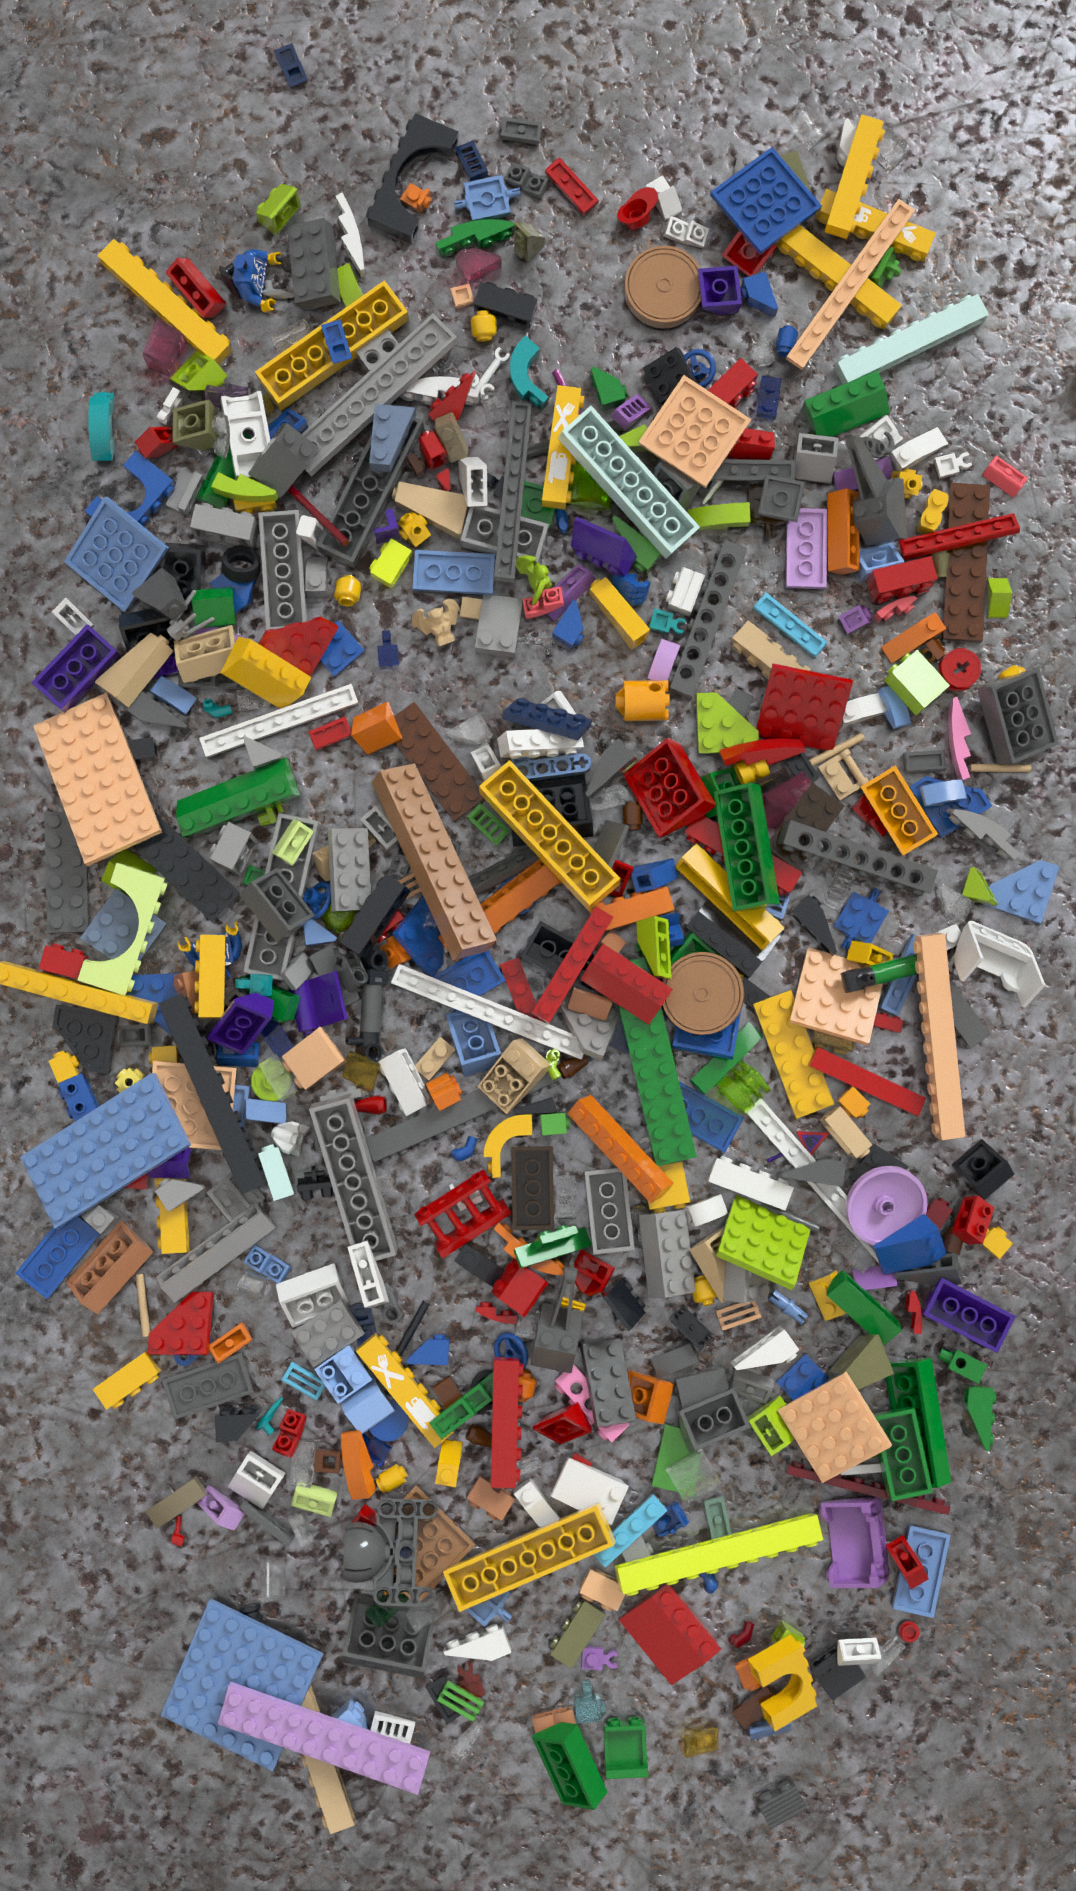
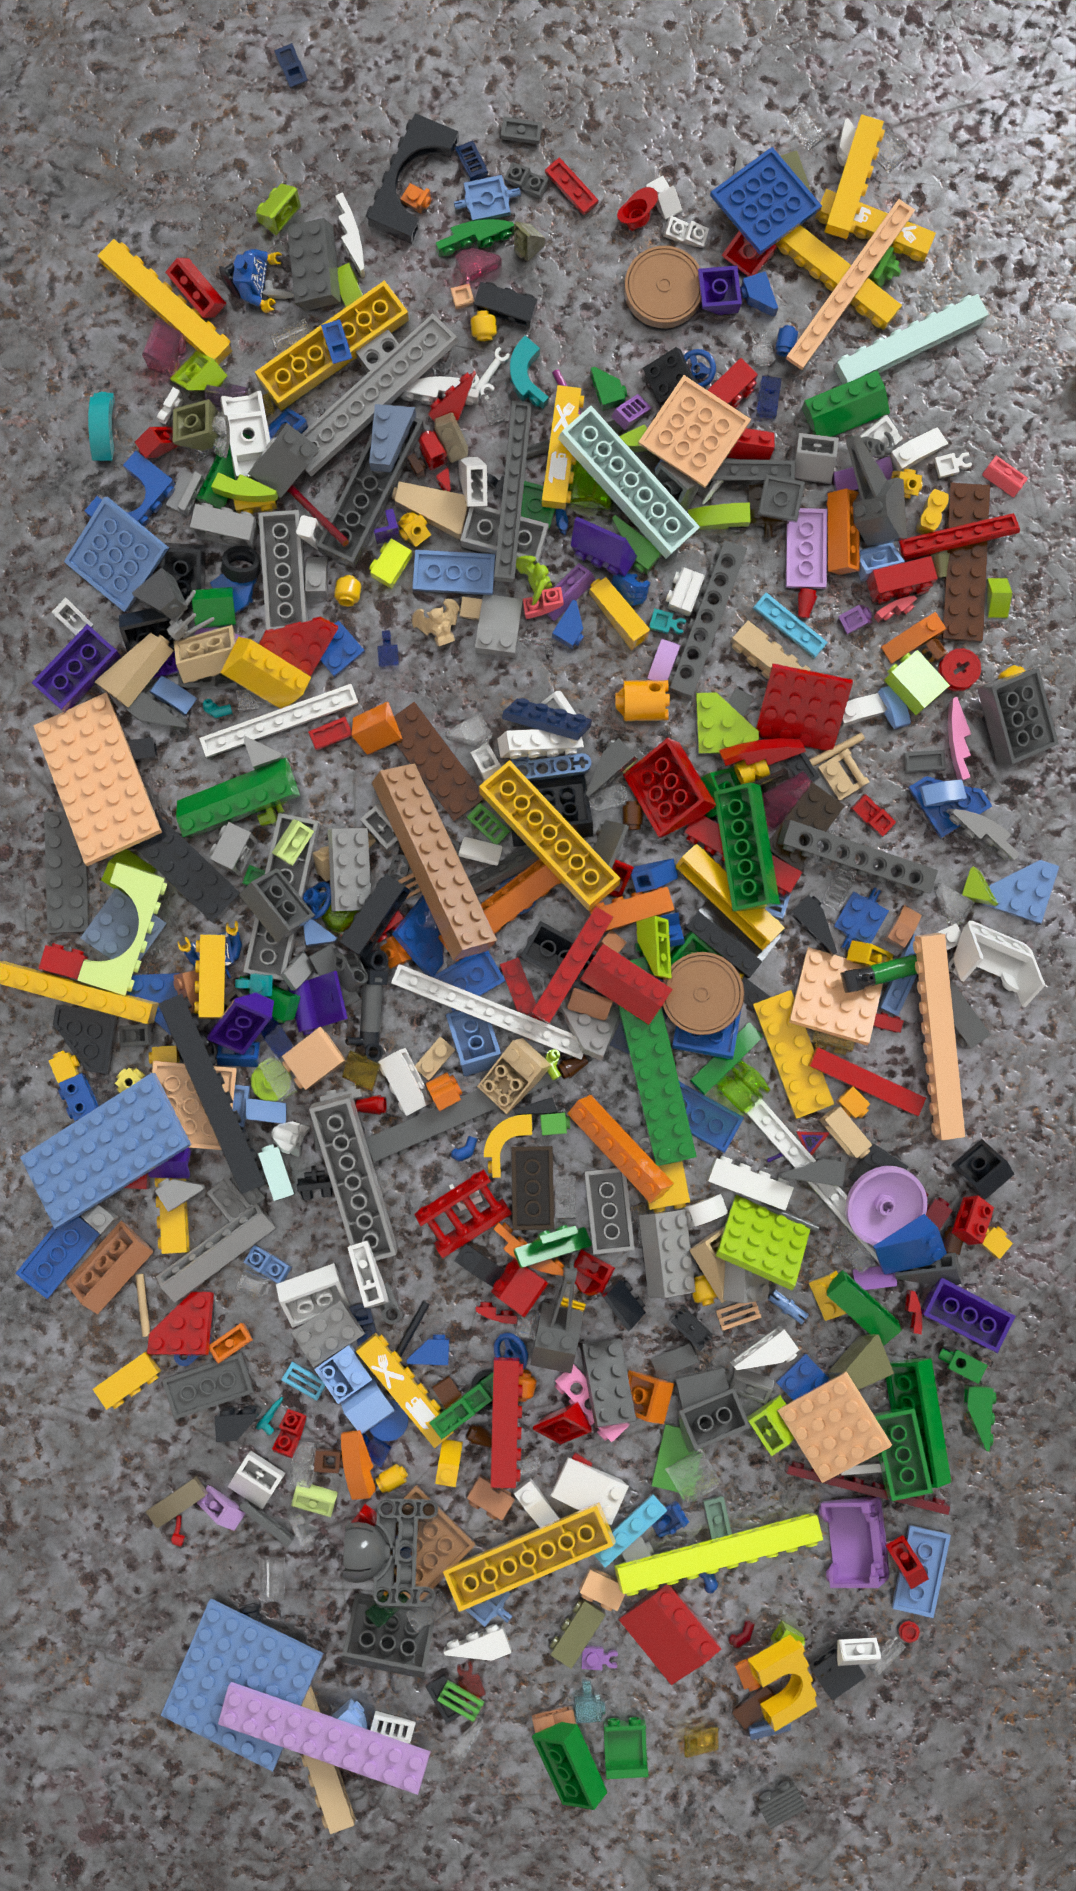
light orange slope [861,765,938,855] -> none
tan bar [970,764,1031,772] -> none
none -> white slope [458,837,503,866]
none -> red cone [798,588,818,619]
none -> nougat slope [883,905,922,950]

